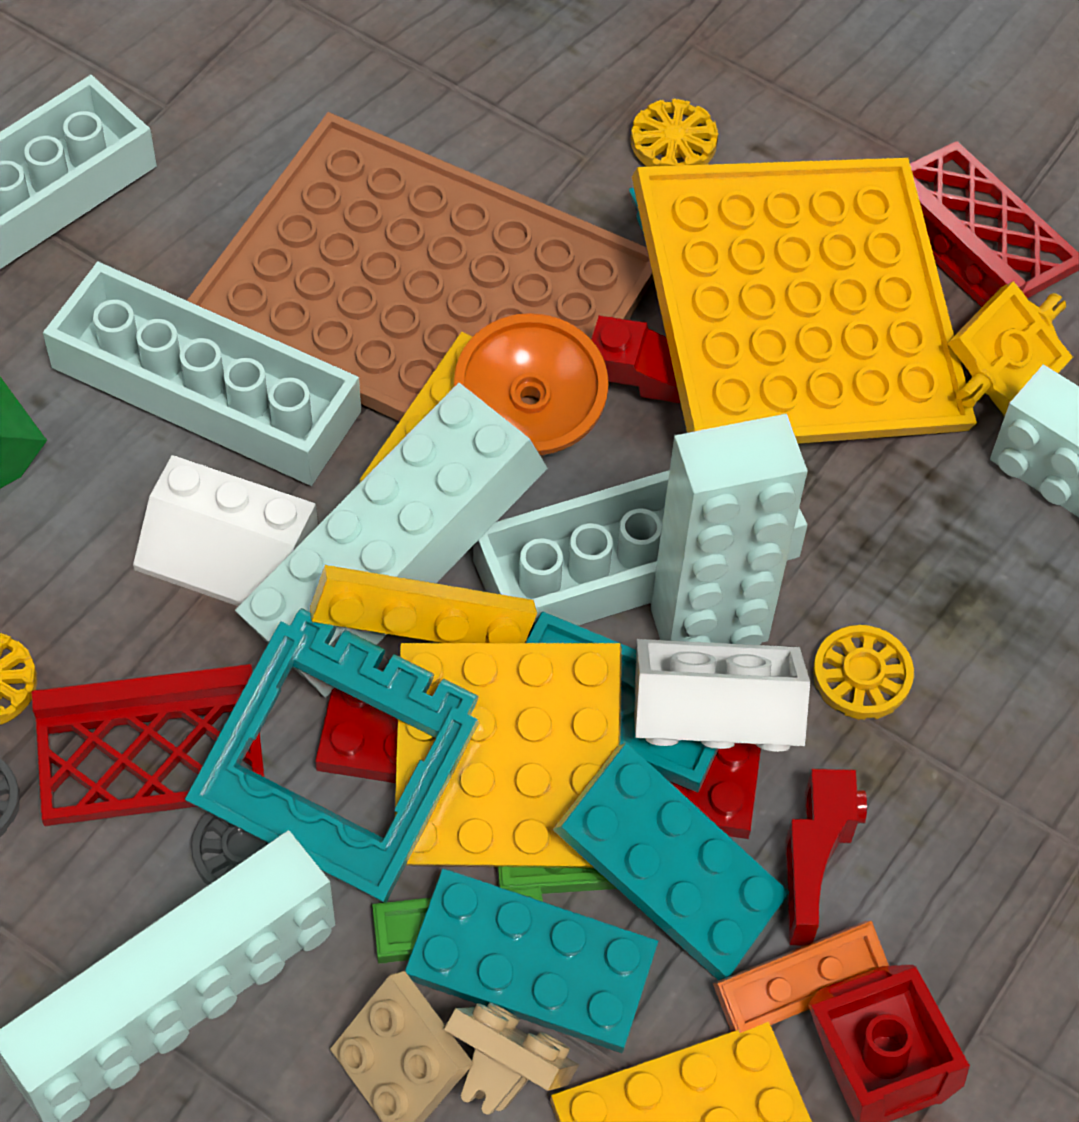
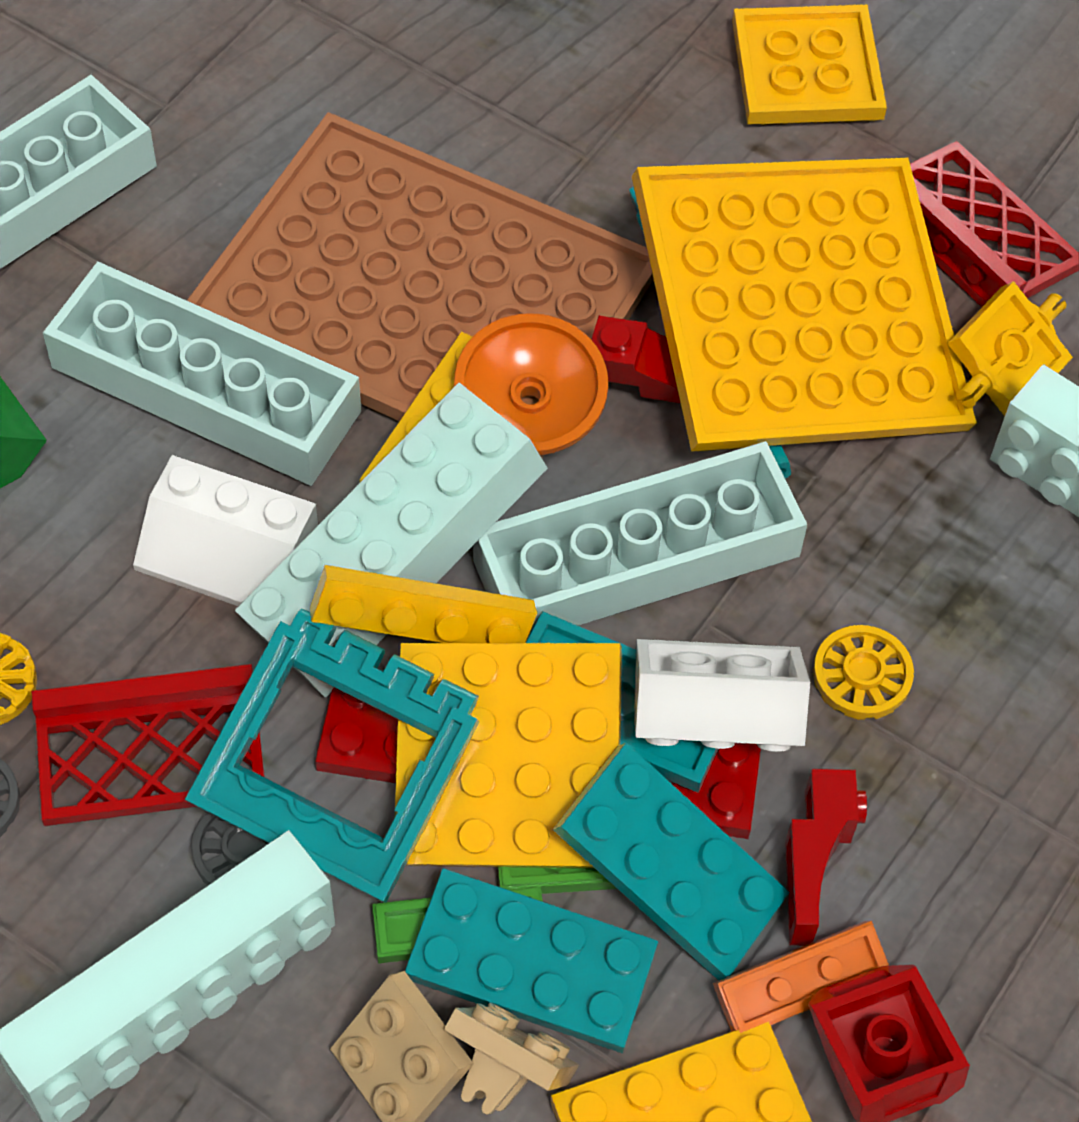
yellow wheel [631,99,718,167] -> none
light aqua brick [651,414,808,645] -> none
none -> yellow plate [732,5,887,124]

